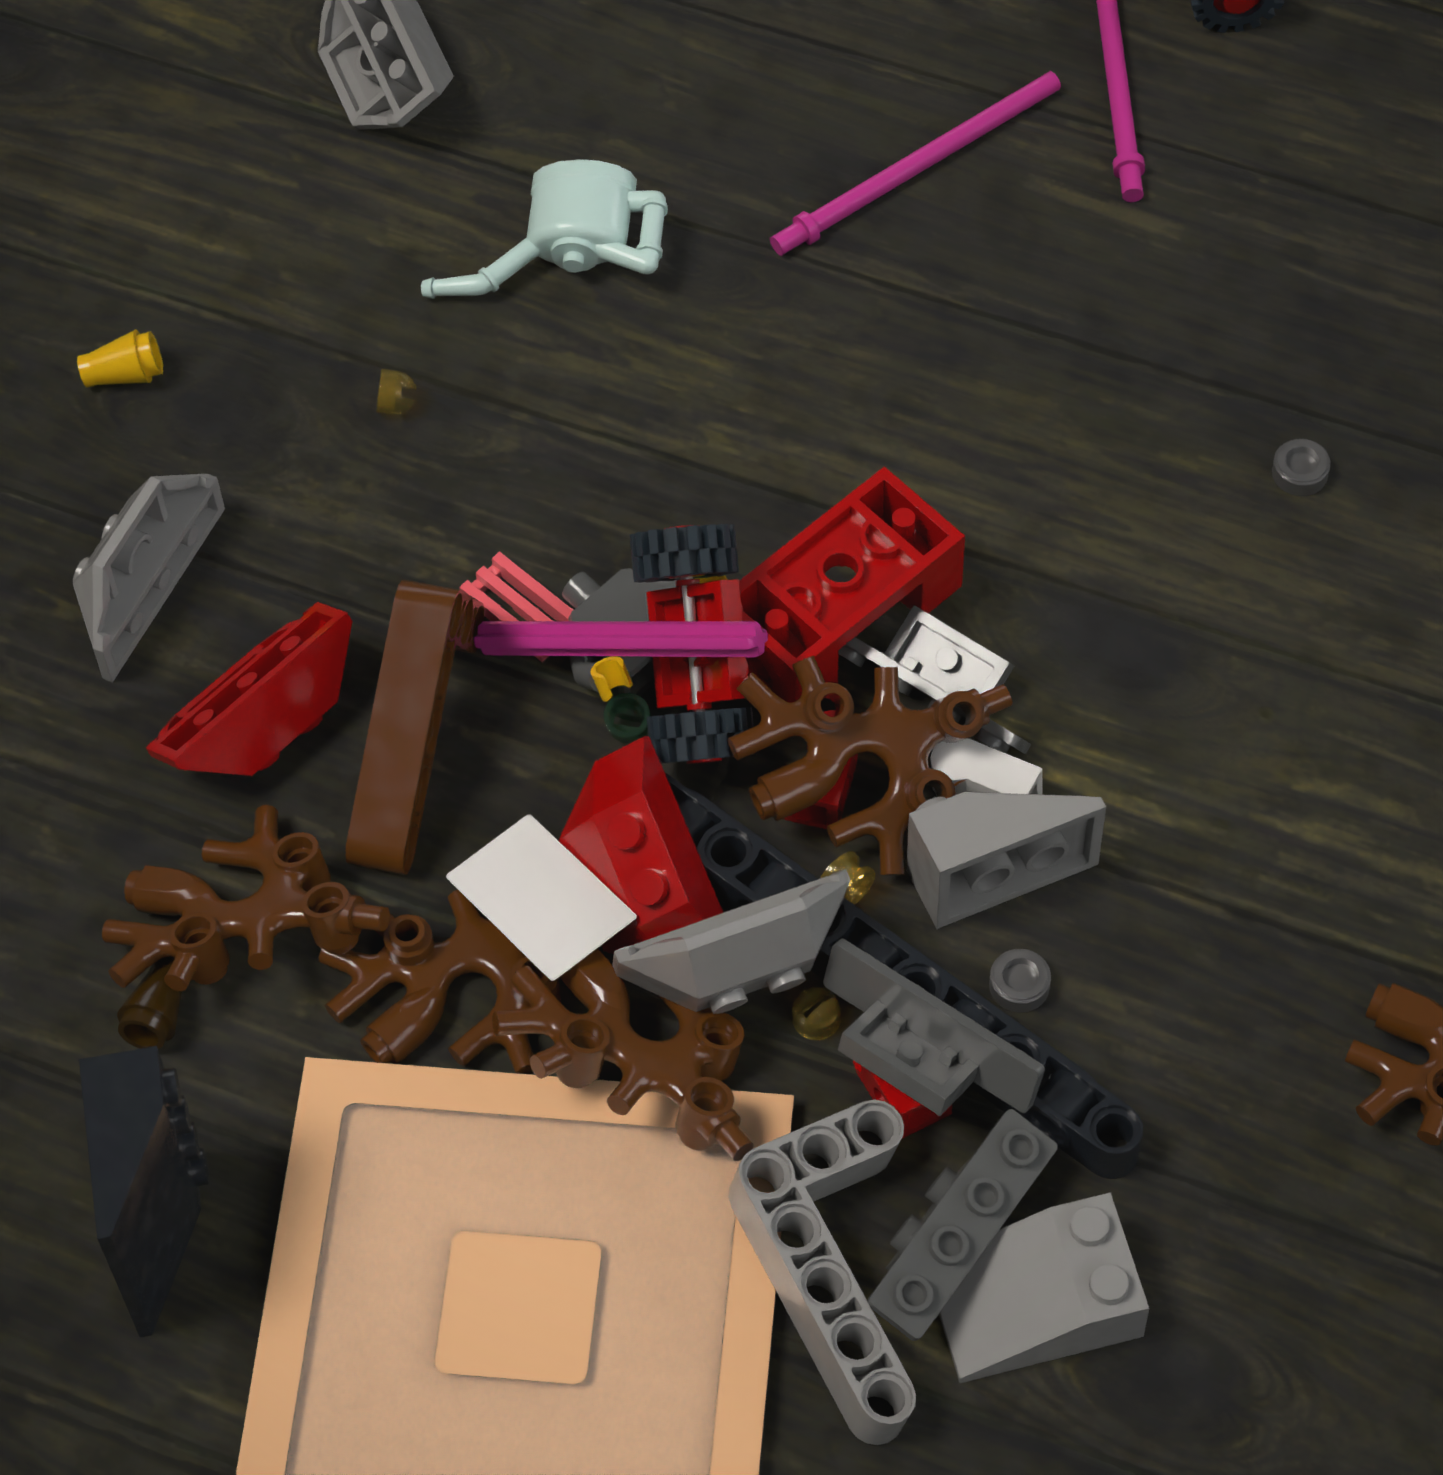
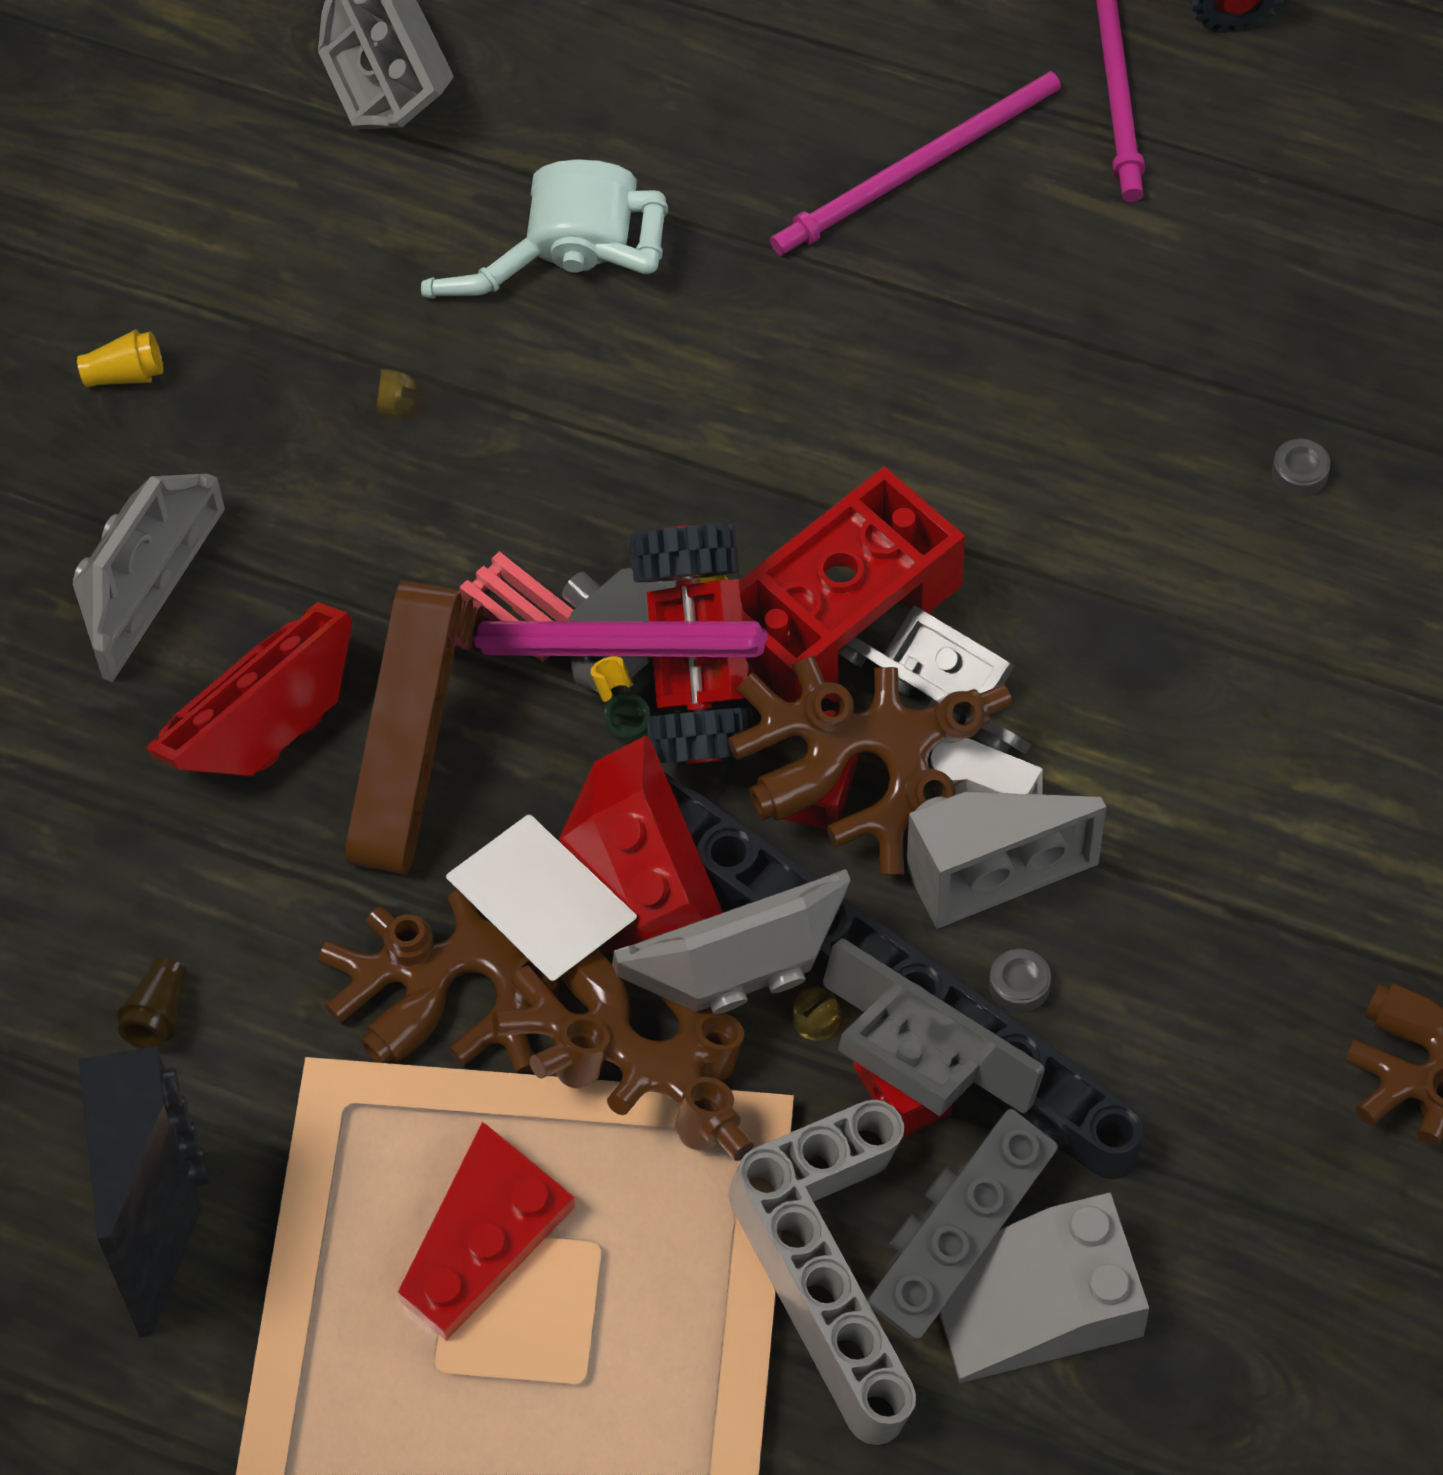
reddish brown plant [102,805,390,991] -> none
clear yellow bush [820,851,876,905] -> none
none -> red wing [398,1121,576,1341]

